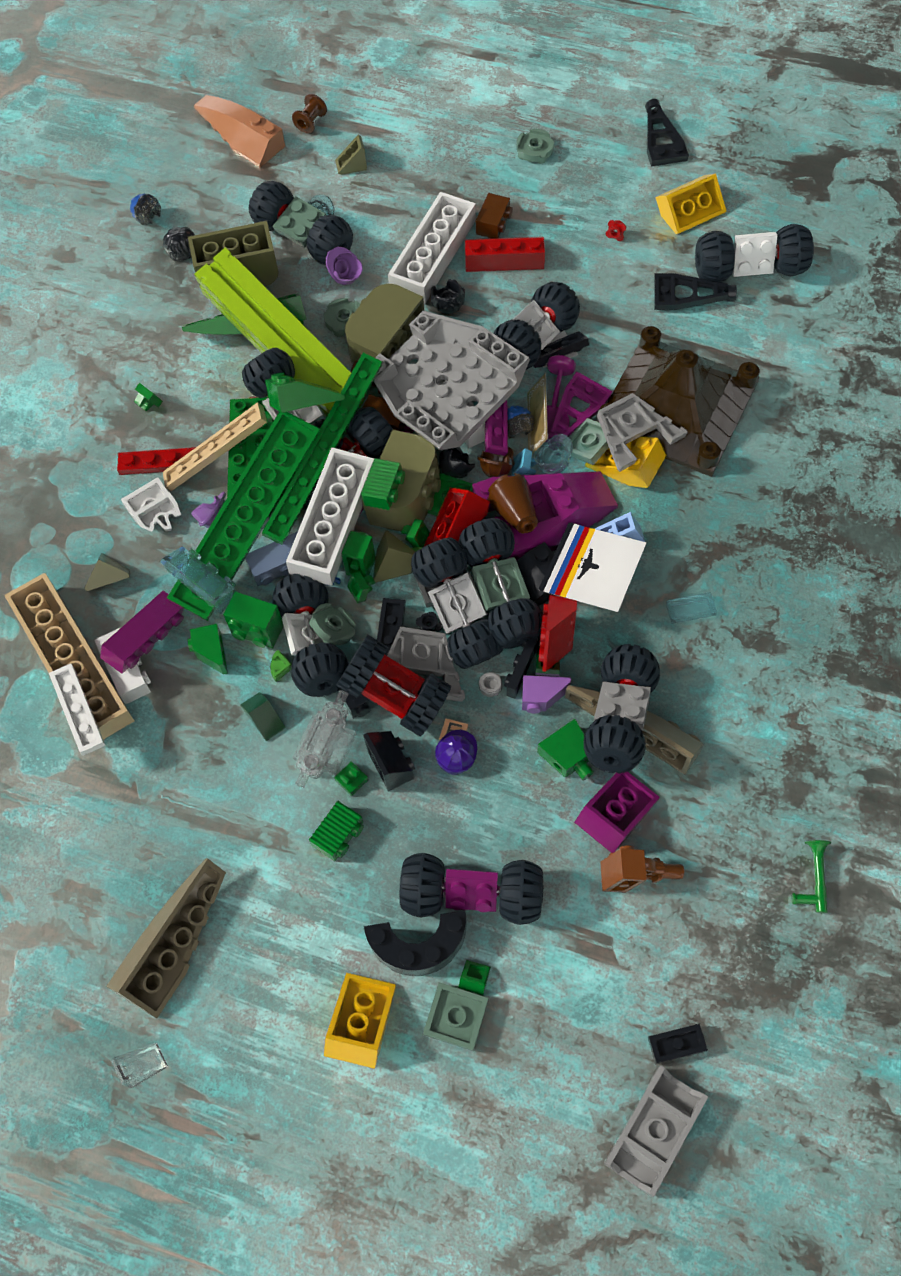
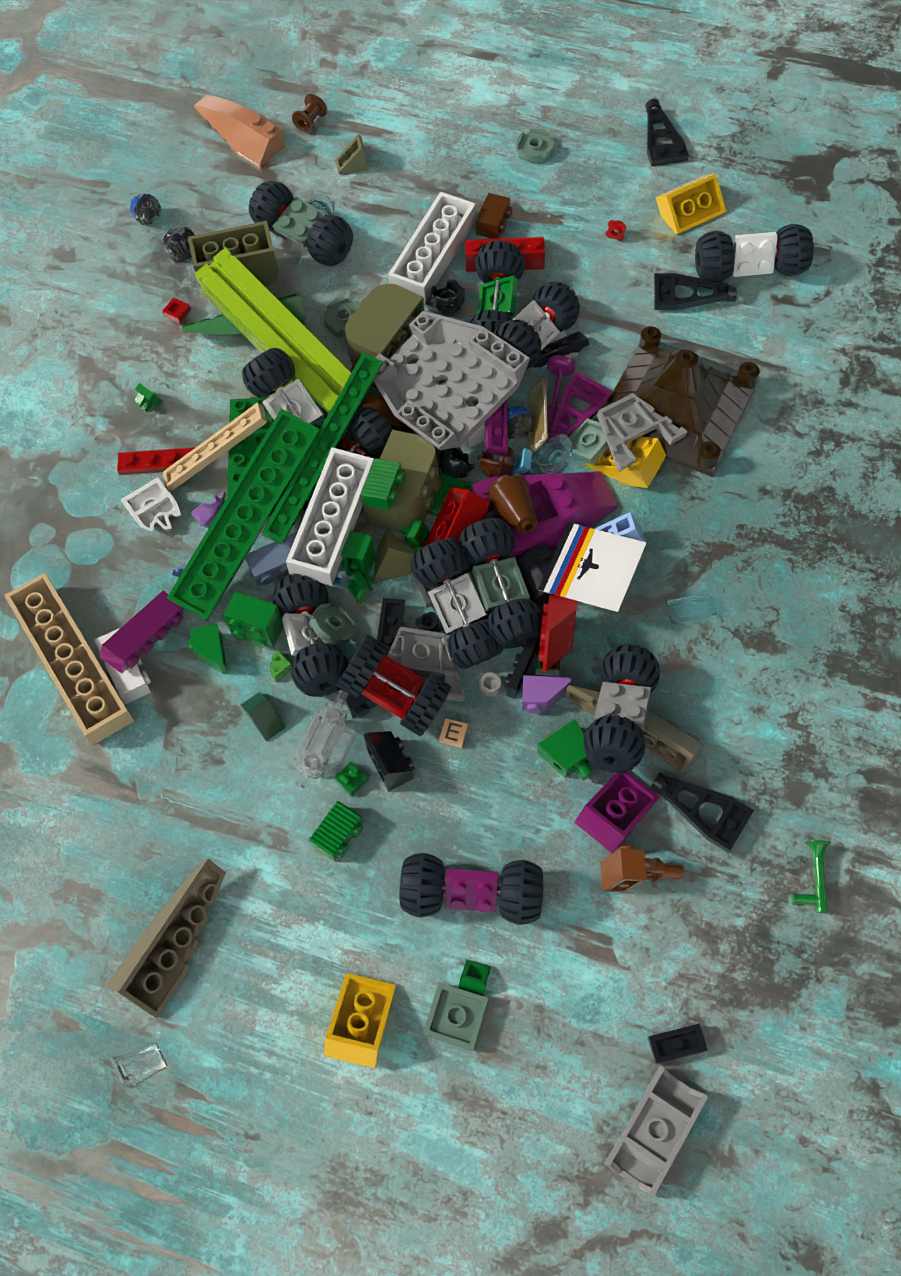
white plate [49,663,106,756] -> none
olive slope [85,553,131,592] -> none
clear light blue slope [160,546,237,614] -> none
green slope [265,373,345,413] -> none
medium lavender piece [326,247,363,285] -> none
black brick [364,910,467,976] -> none
dark purple piece [435,729,478,775] -> none
none -> red plate [162,297,191,324]
none -> black plate [469,240,525,333]
none -> black plate [650,772,754,853]

